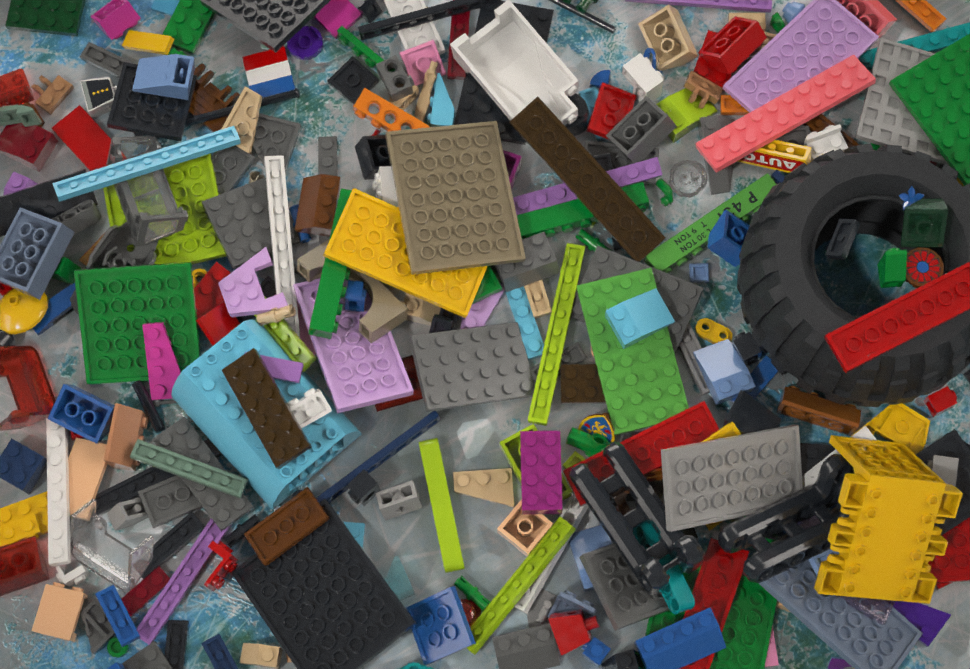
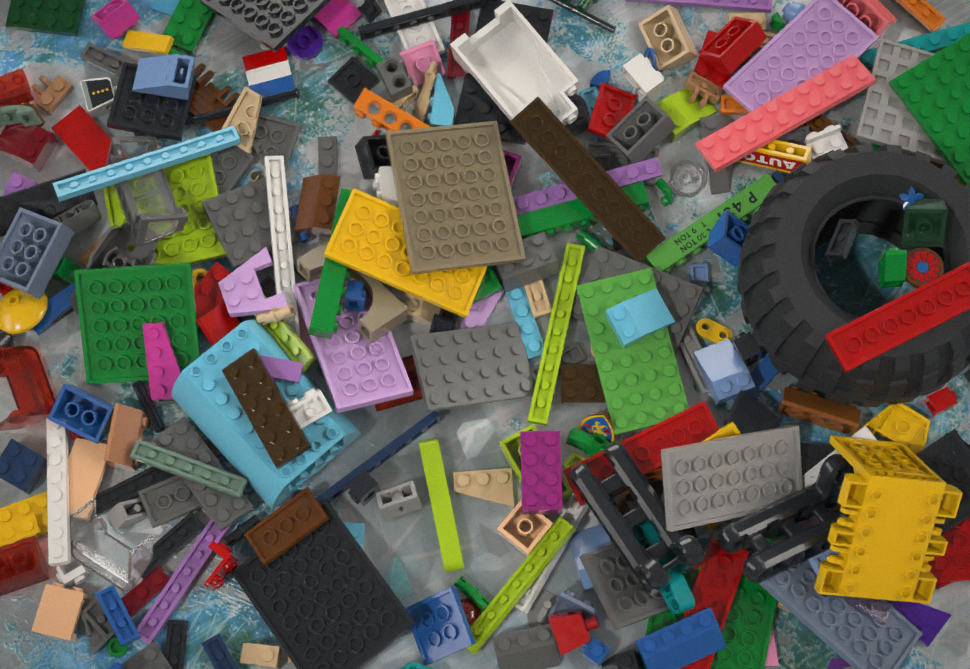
light grey slope [927,455,959,487] -> none

